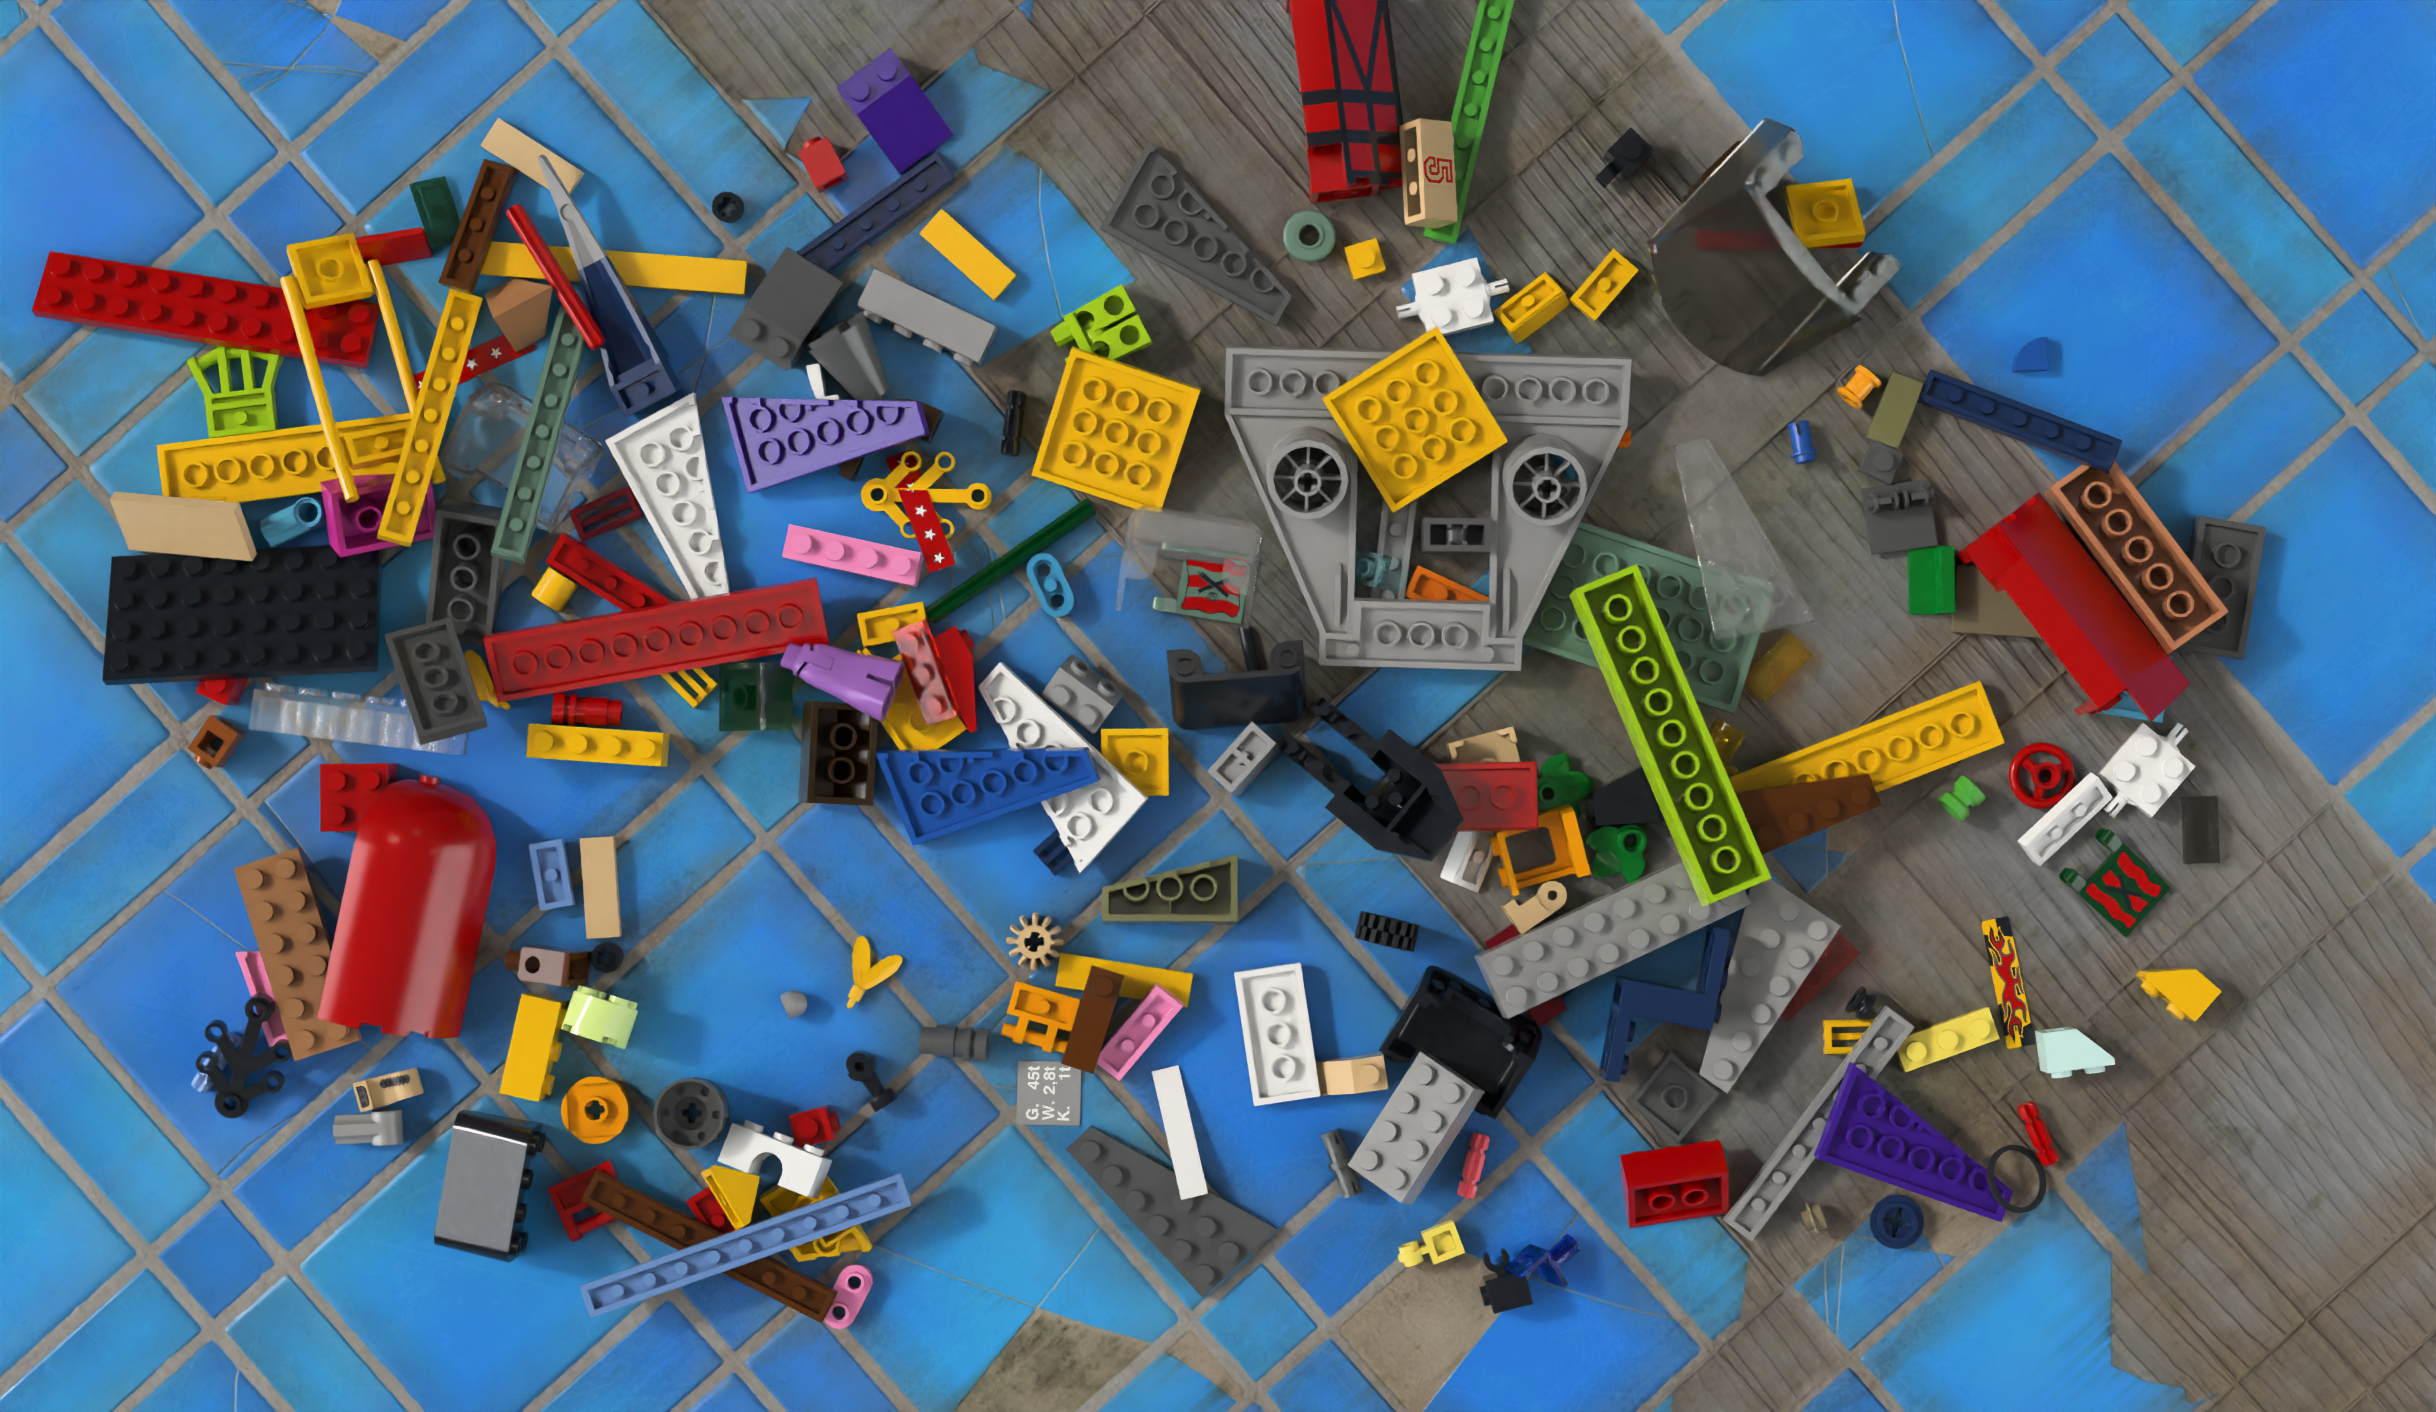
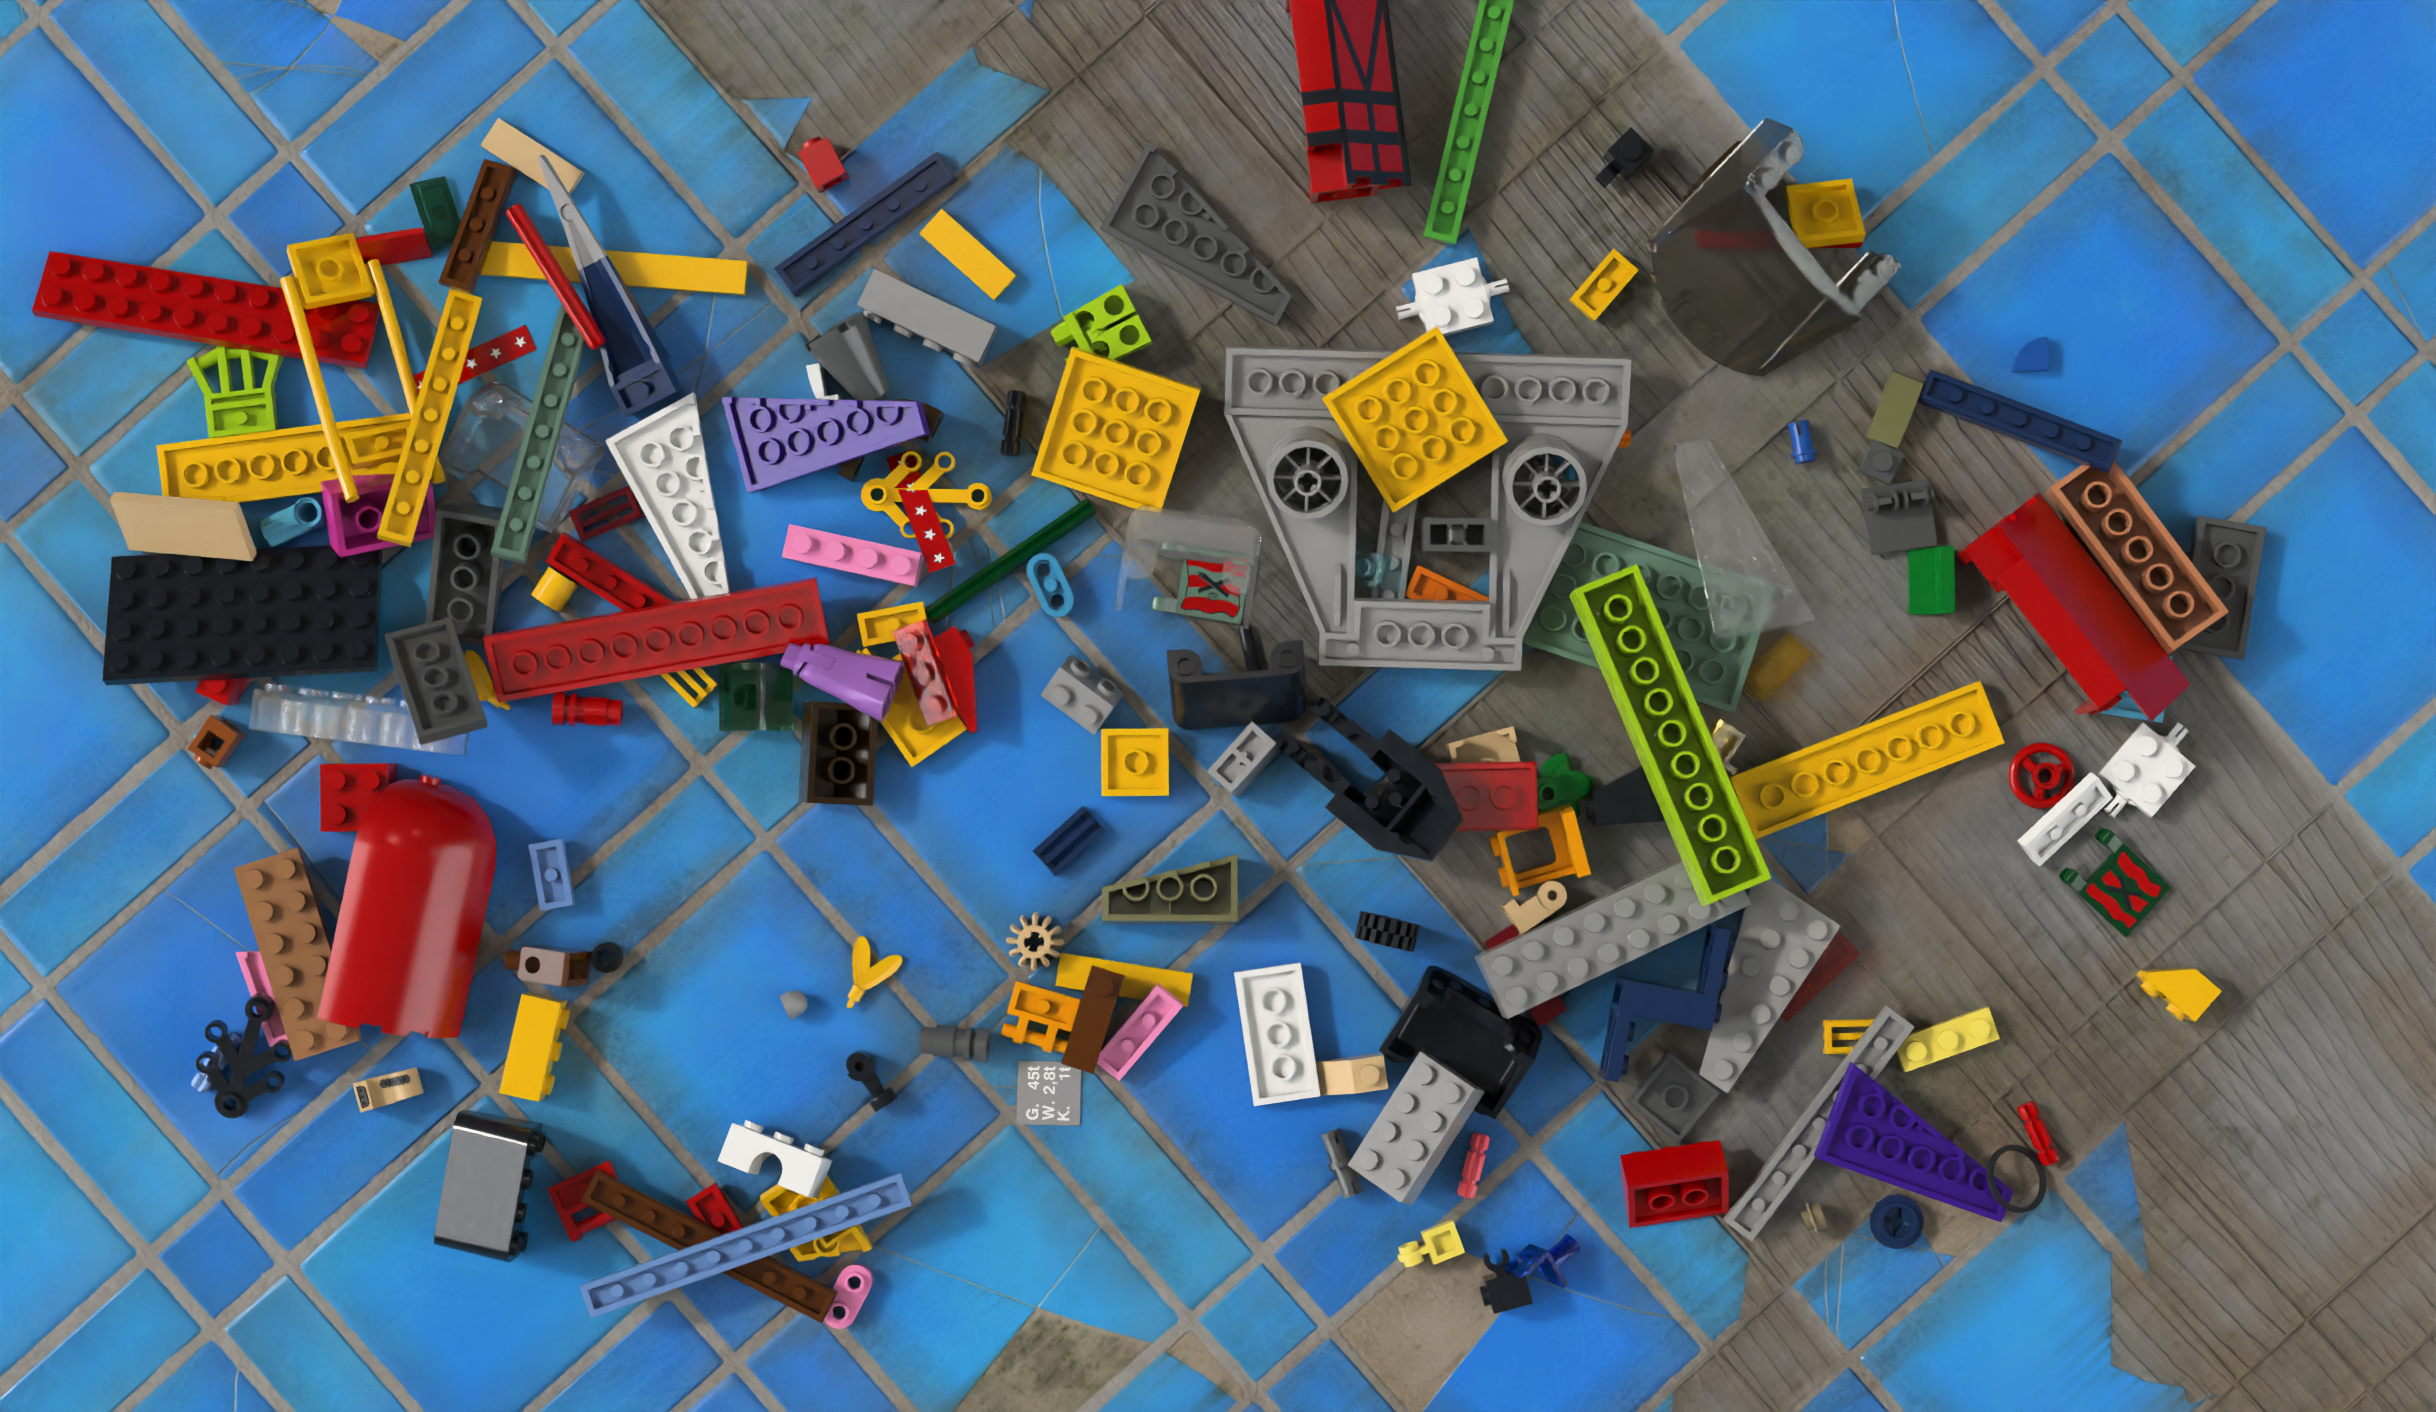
light grey piece [333,1109,403,1146] -> none
medium nougat slope [484,278,552,353] -> none
yellow brick [526,724,670,767] -> none
yellowish green brick [561,985,638,1049] -> none
light orange plate [561,1075,630,1144] -> none
tan tile [580,836,622,939] -> none
dark grey wheel [653,1077,730,1150] -> none
yellow slope [701,1165,760,1230] -> none
black bush [712,192,744,223] -> none
dark grey slope [729,247,845,370] -> none
red bracket [788,1104,841,1148] -> none
dark purple slope [837,48,954,175] -> none
blue wing [876,747,1101,846] -> none
white wing [978,662,1149,873] -> none
dark grey wing [1066,1125,1277,1297] -> none
white sticker [1152,1065,1208,1200] -> none
sand green piece [1283,210,1336,262] -> none
yellow plate [1344,238,1386,281] -> none
tan brick [1399,118,1458,229] -> none
white slope [1440,831,1494,893] -> none
yellow slope [1493,272,1569,344] -> none
green plate [1585,823,1647,883] -> none
reddish brown wedge [1735,773,1882,855] -> none
light orange bush [1836,365,1881,410] -> none
black bush [1845,986,1877,1020] -> none
bright green wheel [1938,775,1986,822] -> none
dark tan tile [1951,565,2042,639] -> none
sticker [1981,916,2035,1049] -> none
light aqua slope [2035,1026,2115,1078] -> none
clear smoke tile [2181,796,2220,864] -> none

